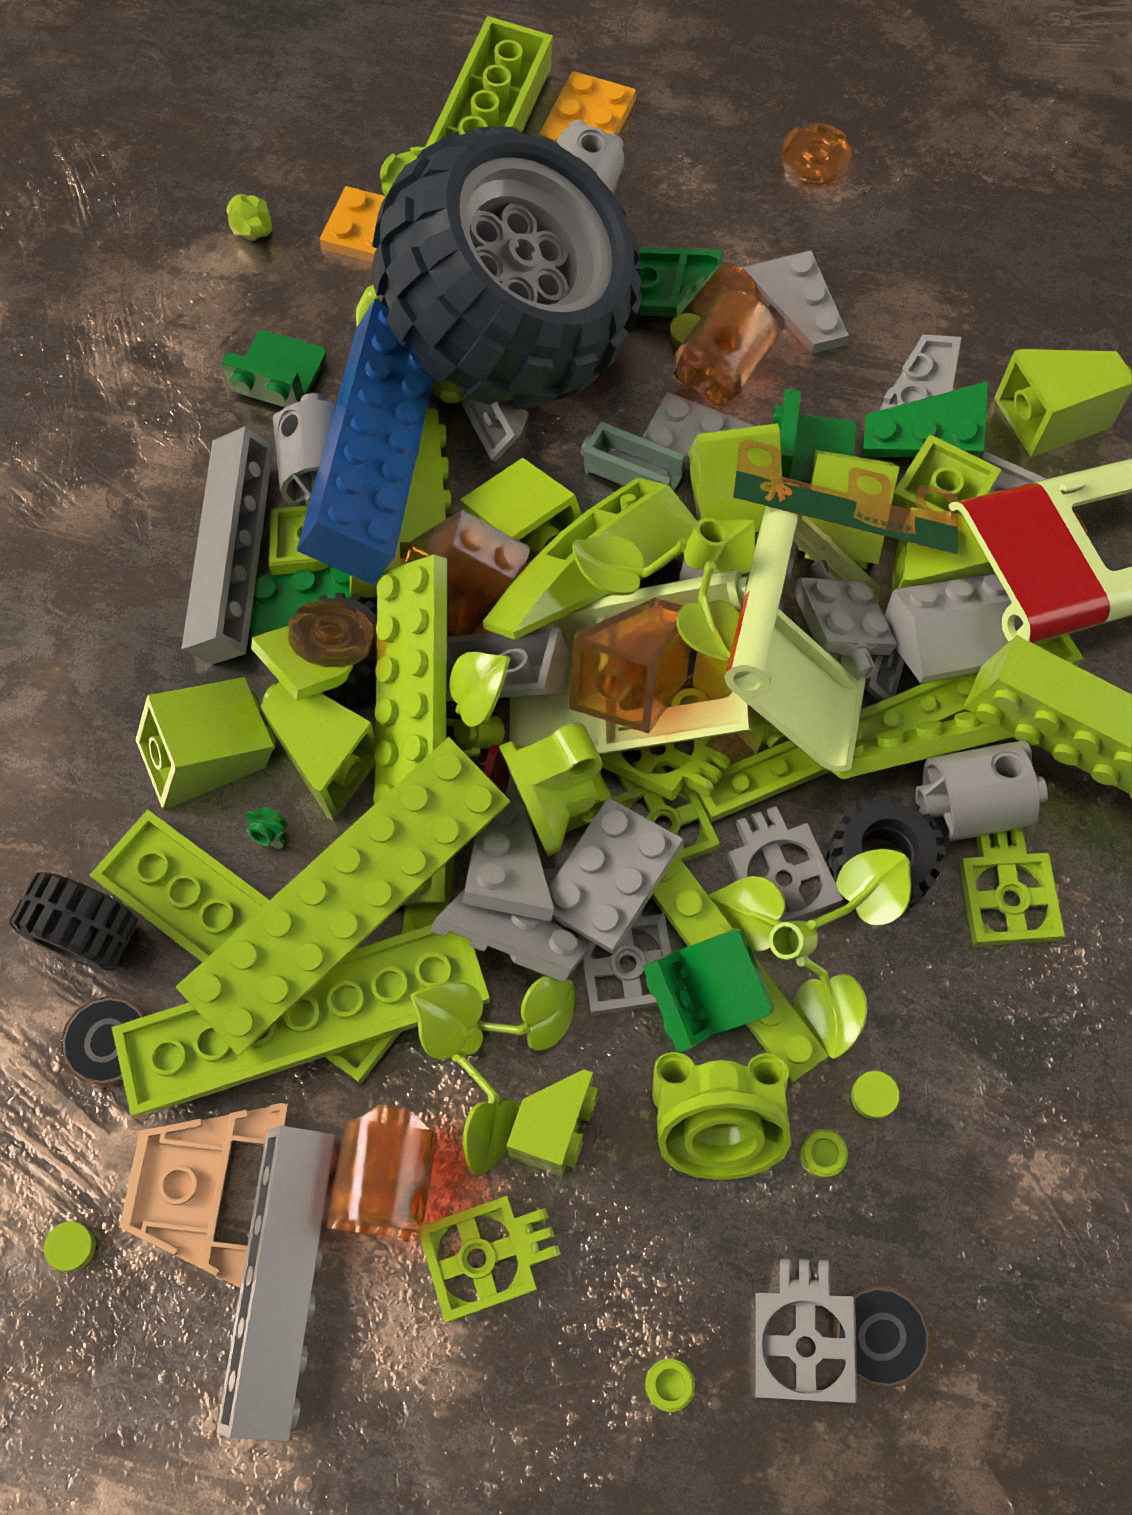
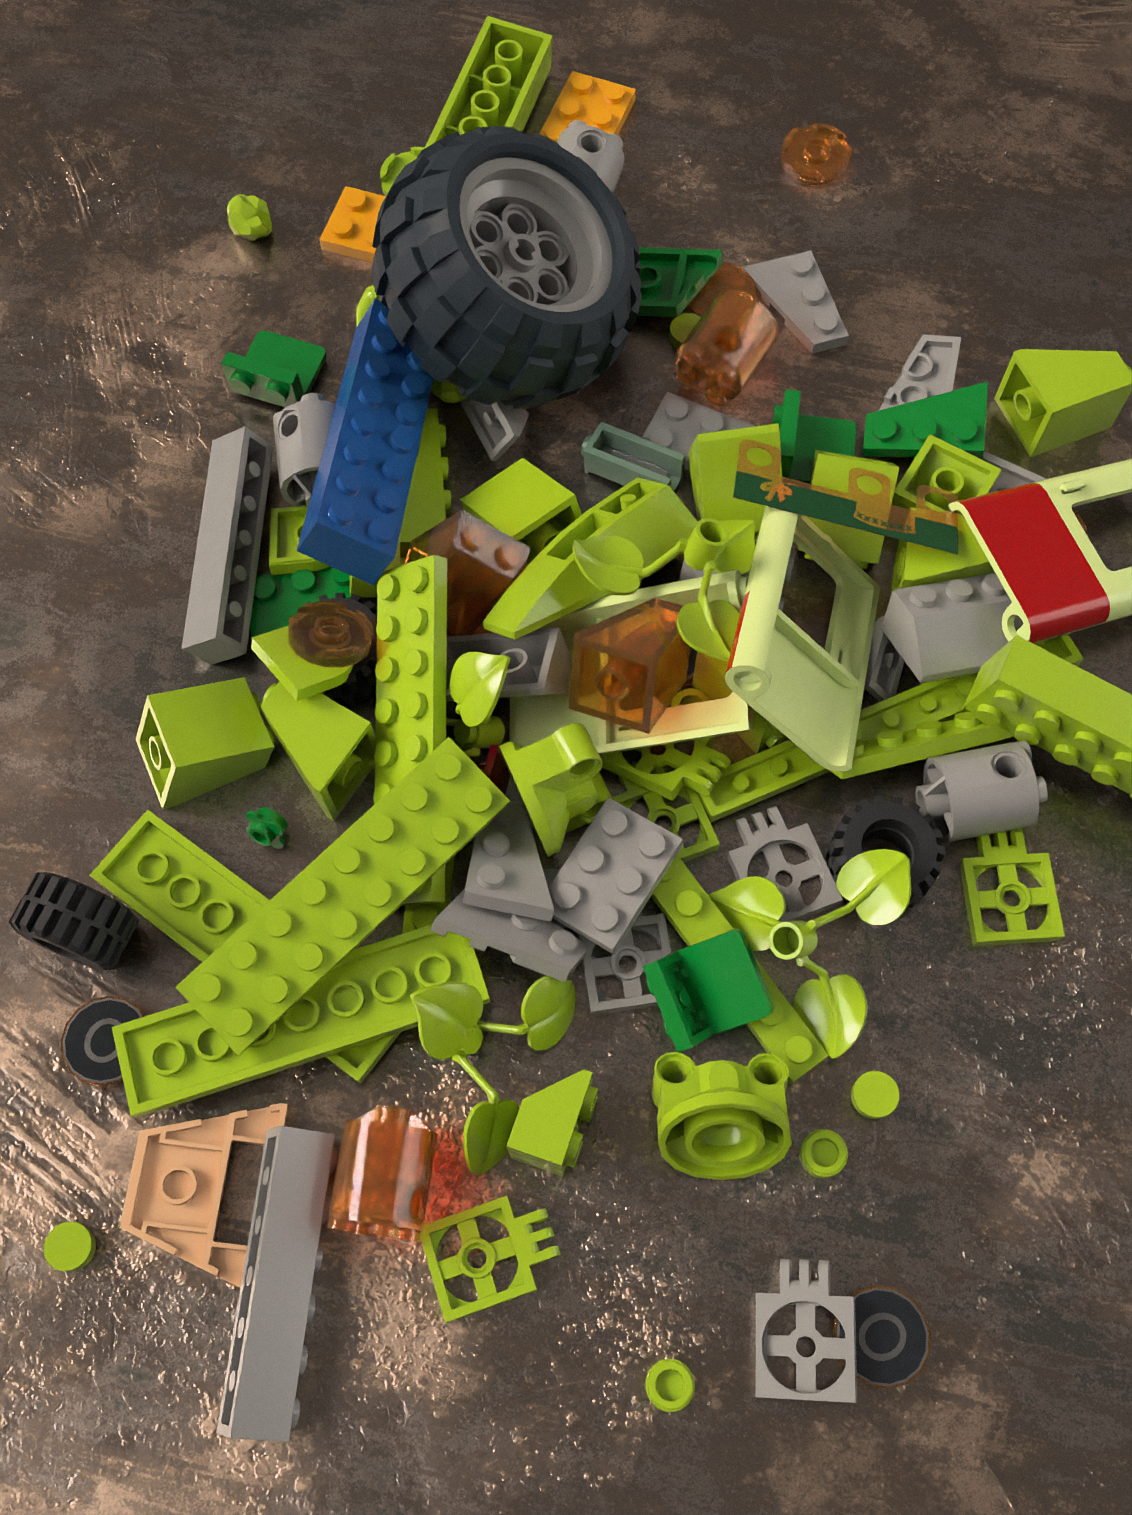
light grey plate [792,560,898,678] -> none

